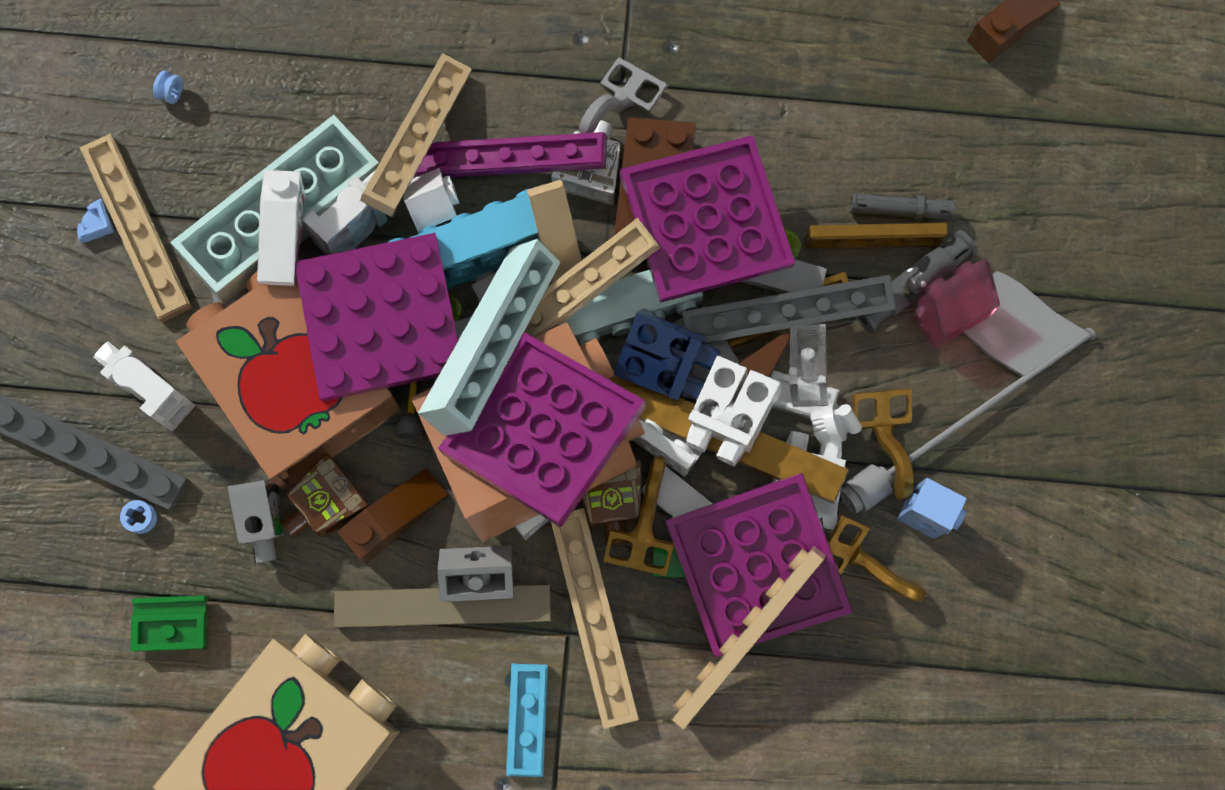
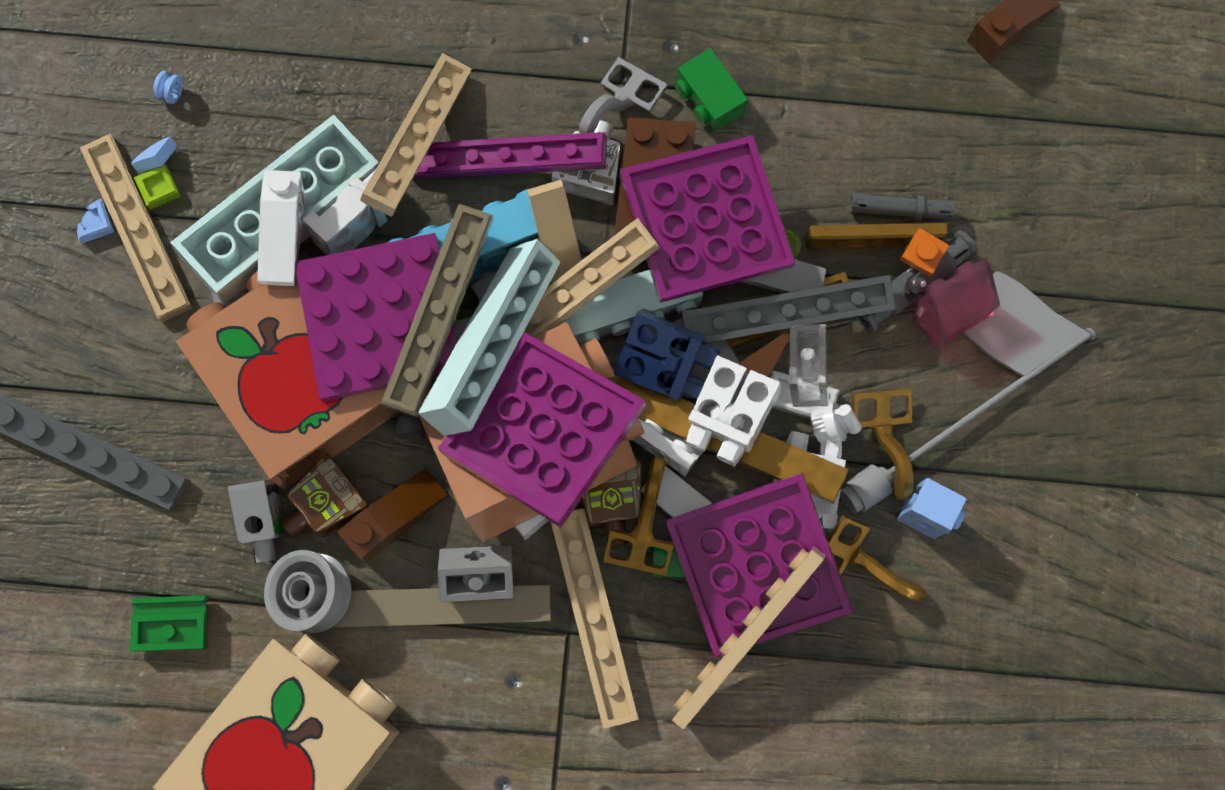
white hips [93,342,196,432] -> none
light blue bush [120,500,157,534] -> none
white brick [404,168,460,232] -> none
medium azure tile [506,664,548,777] -> none
none -> light blue tile [131,137,177,172]
none -> lime tile [134,164,181,210]
none -> light grey wheel [264,550,351,633]
none -> dark tan tile [381,204,493,417]
none -> green brick [675,48,748,133]
none -> orange plate [899,228,949,277]

